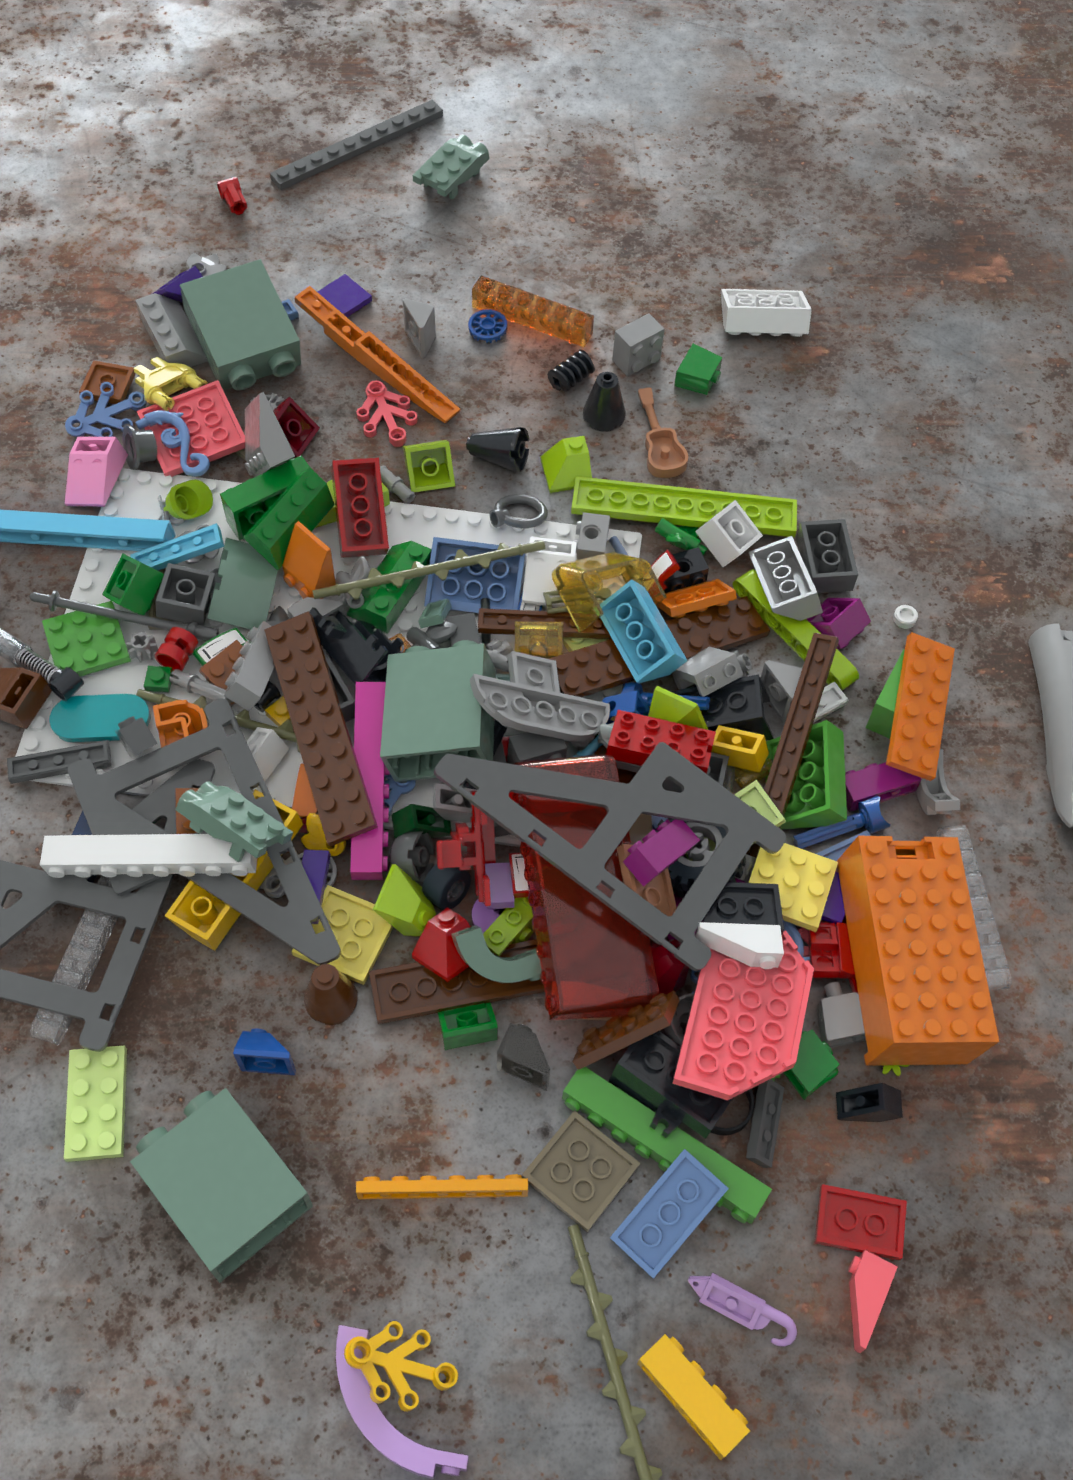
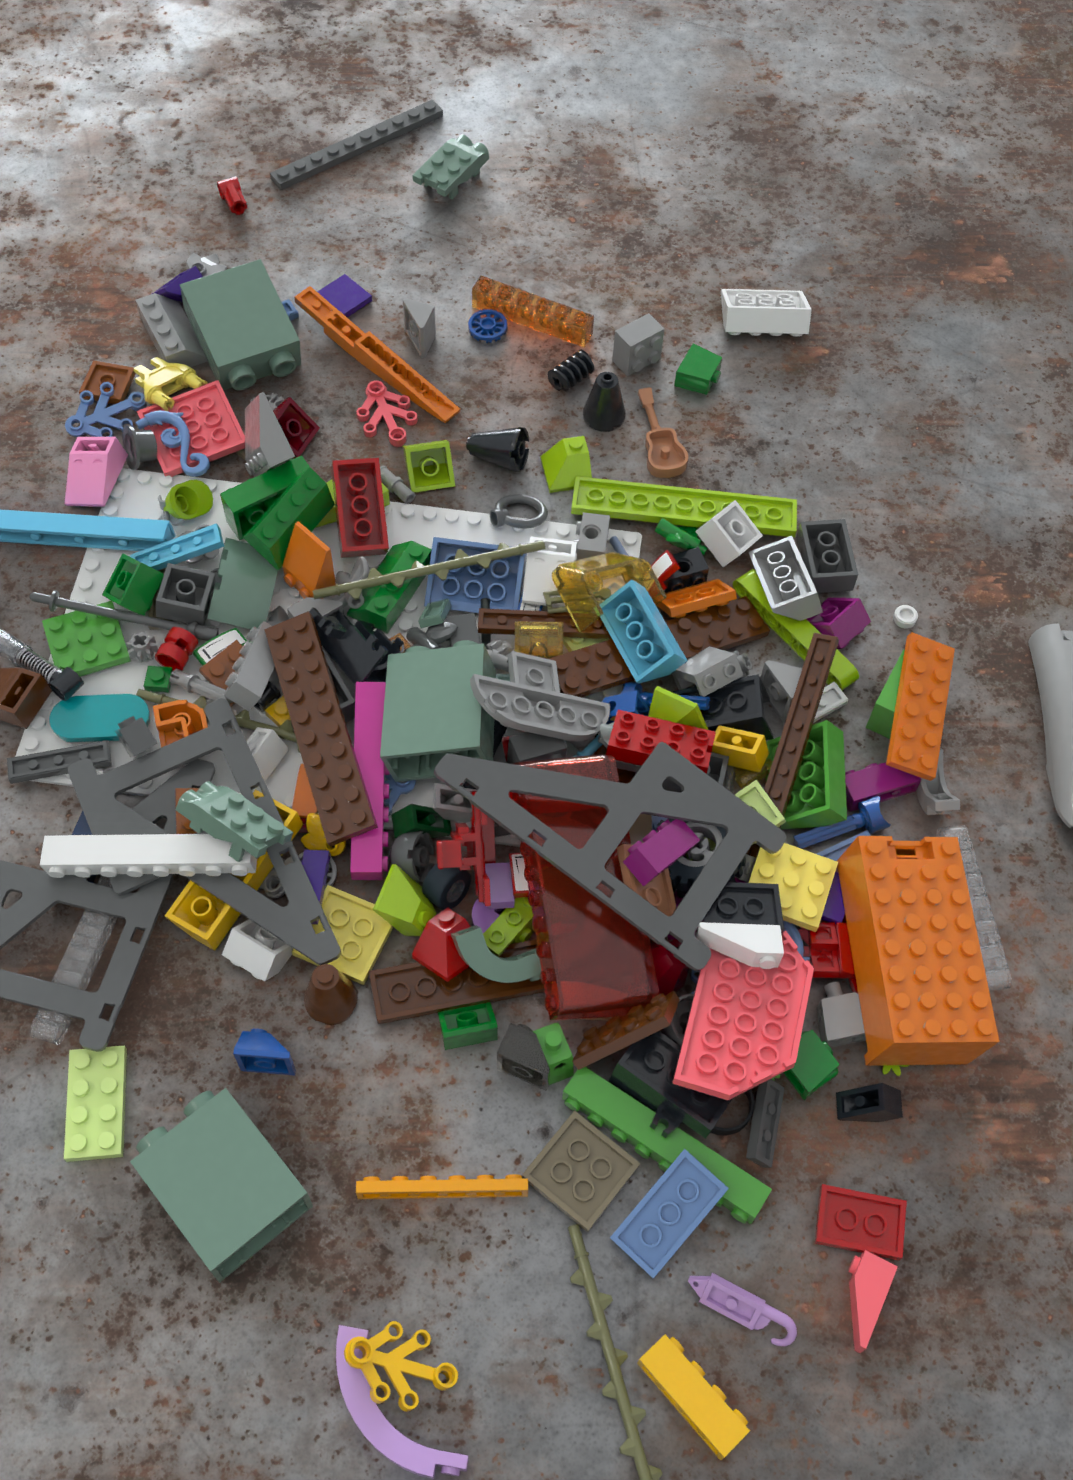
none -> white slope [222,919,293,981]
none -> bright green torso [530,1022,574,1086]

